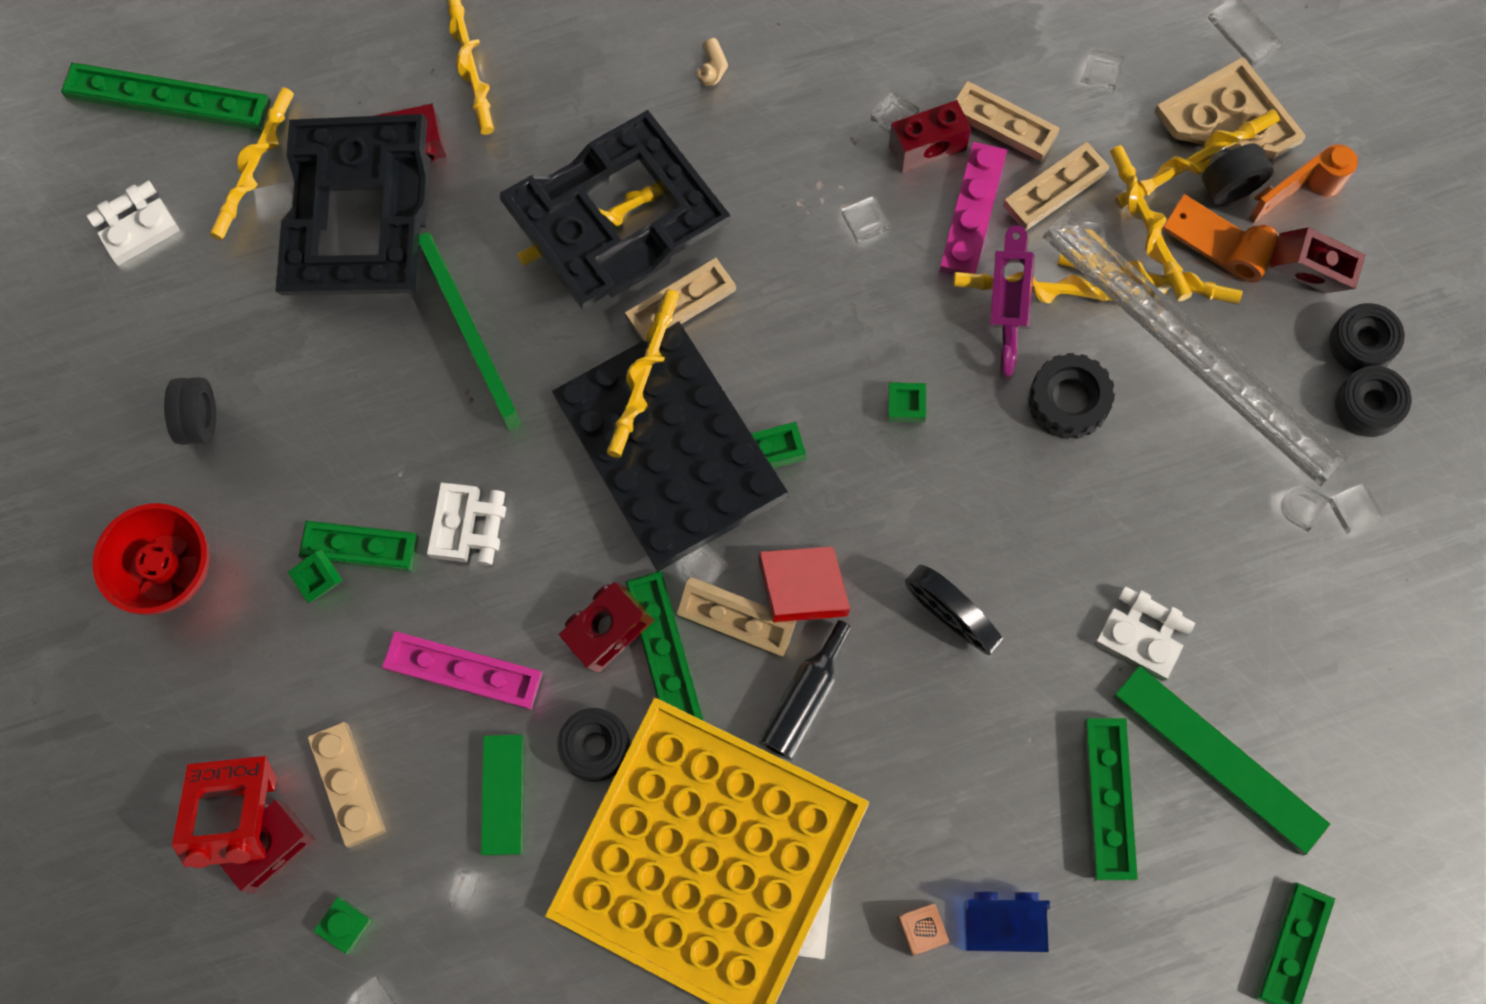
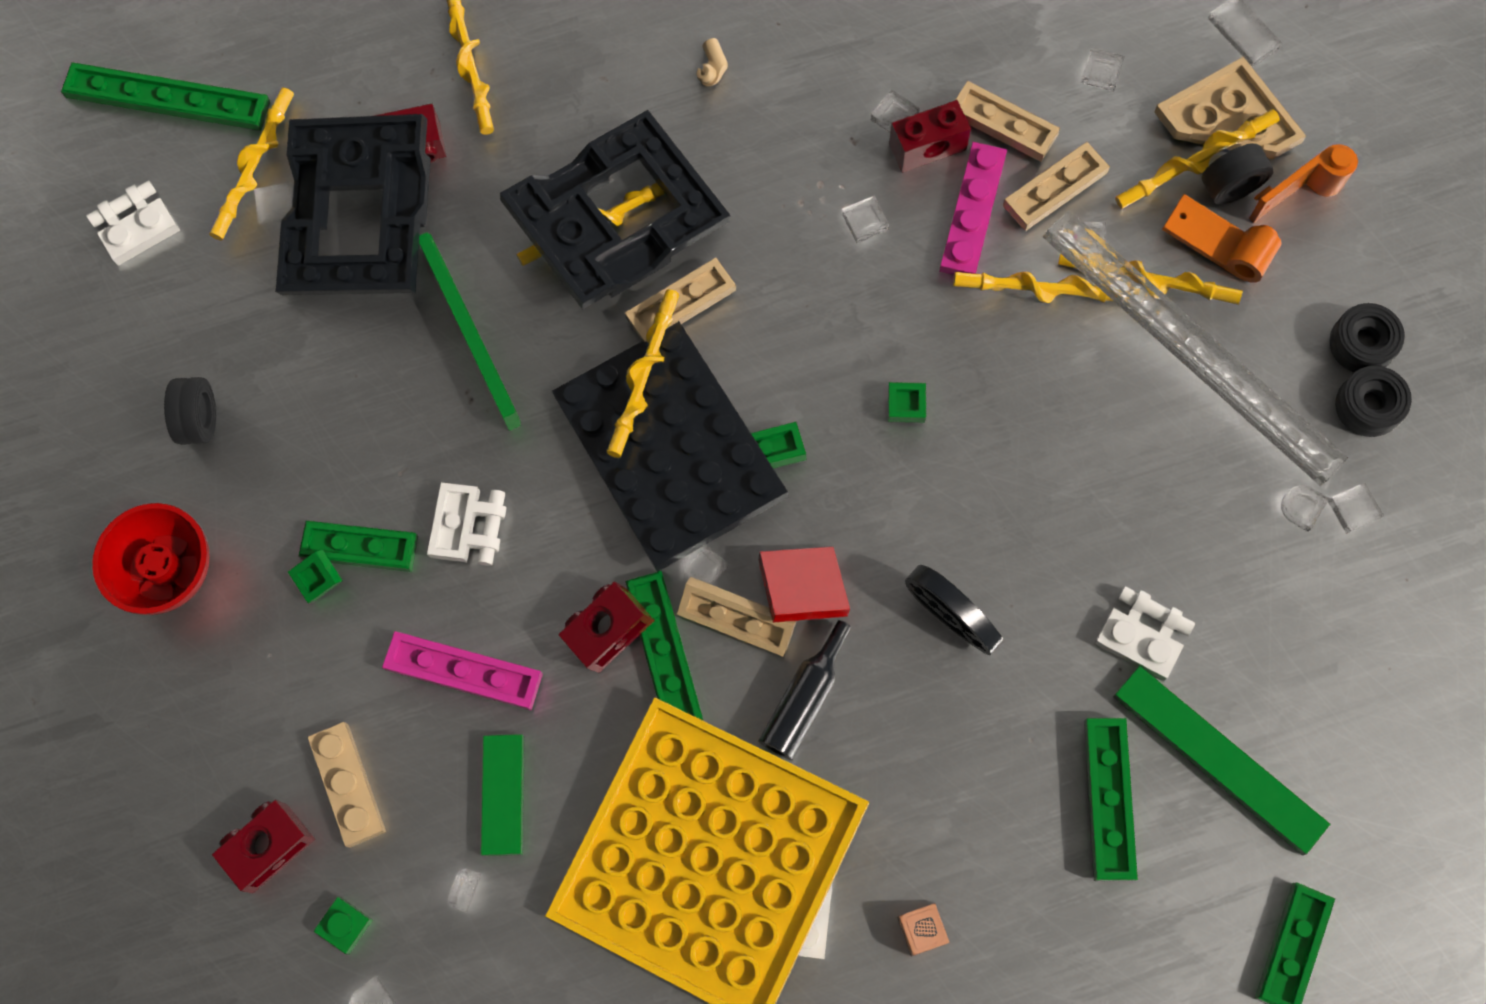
red window [172,756,277,868] -> none
black tyre [557,708,630,782] -> none
clear blue bracket [964,892,1050,953] -> none
magenta piece [990,225,1035,378] -> none
black tyre [1028,353,1115,439] -> none
yellow piece [1110,145,1192,301] -> none
dark red brick [1269,227,1366,293] -> none

